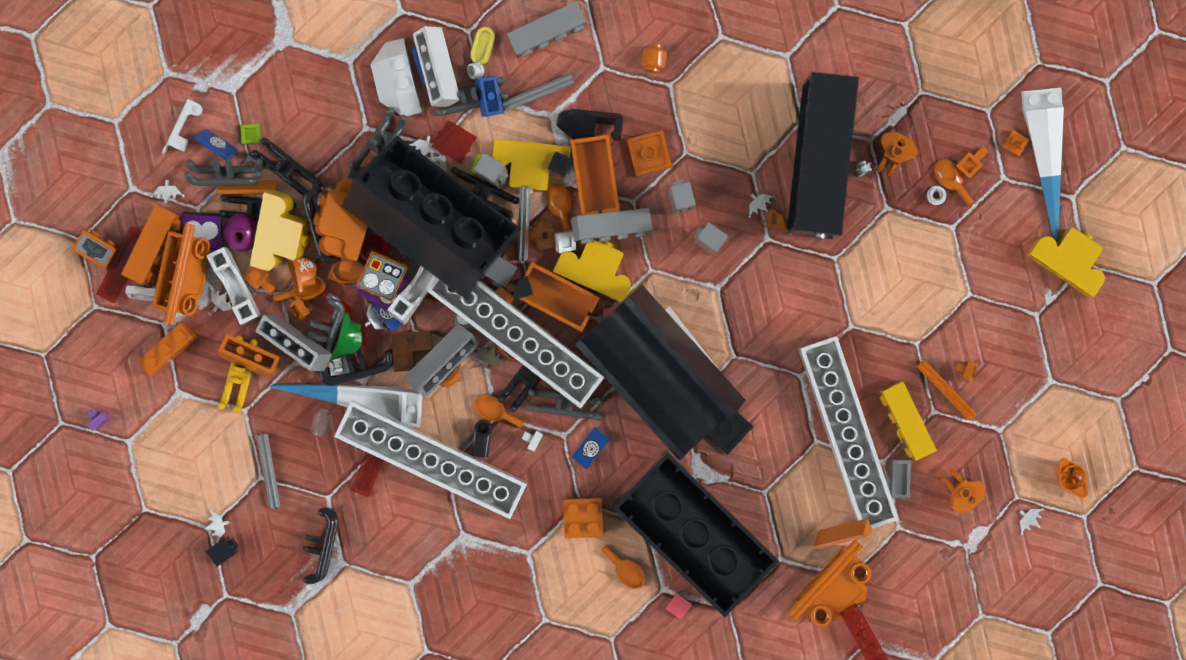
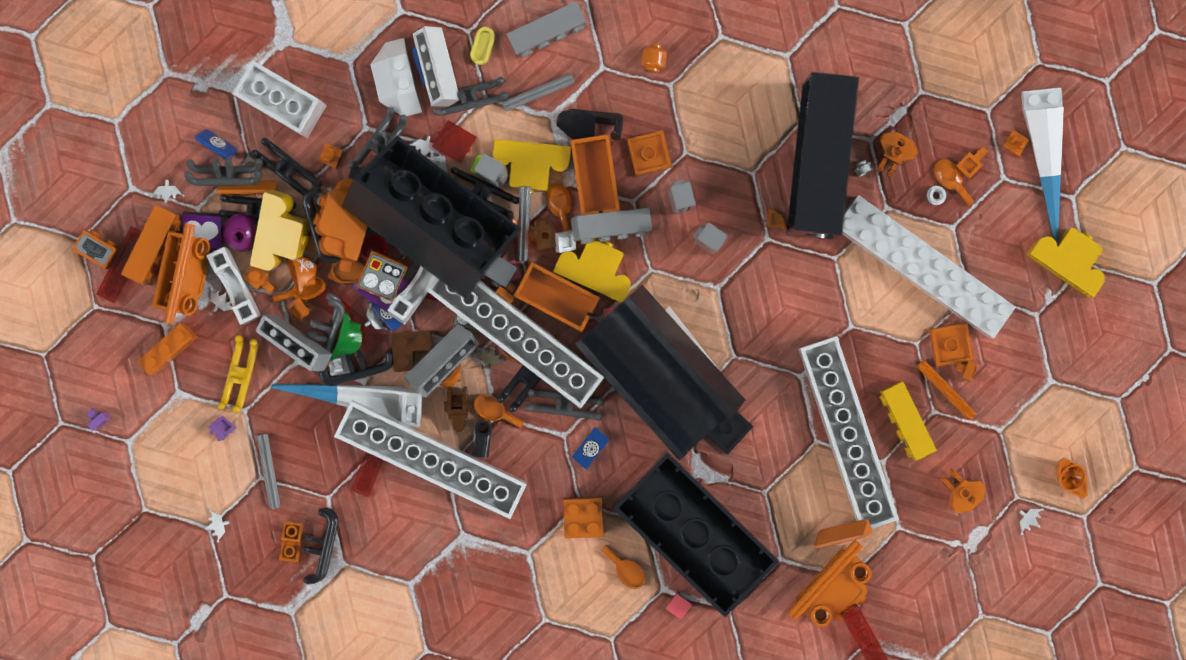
white plate [125,284,156,301] -> none
white piece [162,99,203,154] -> none
black brick [206,536,239,567] -> none
orange brick [218,334,280,379] -> none
lime tile [240,124,261,145] -> none
clear brick [310,408,333,437] -> none
white plate [467,61,484,79] -> none
blue slope [474,75,503,117] -> none
black tile [514,276,533,300] -> none
white tile [522,430,544,451] -> none
black tile [547,151,573,177] -> none
white piece [748,193,776,218] -> none
light grey tile [890,459,911,499] -> none
none -> medium lavender tile [208,415,236,441]
none -> white brick [232,60,327,139]
none -> orange slope [279,521,303,563]
none -> orange tile [318,143,344,169]
none -> reddish brown hinge [444,386,472,432]
none -> white brick [842,195,1016,339]
none -> orange tile [929,323,974,367]

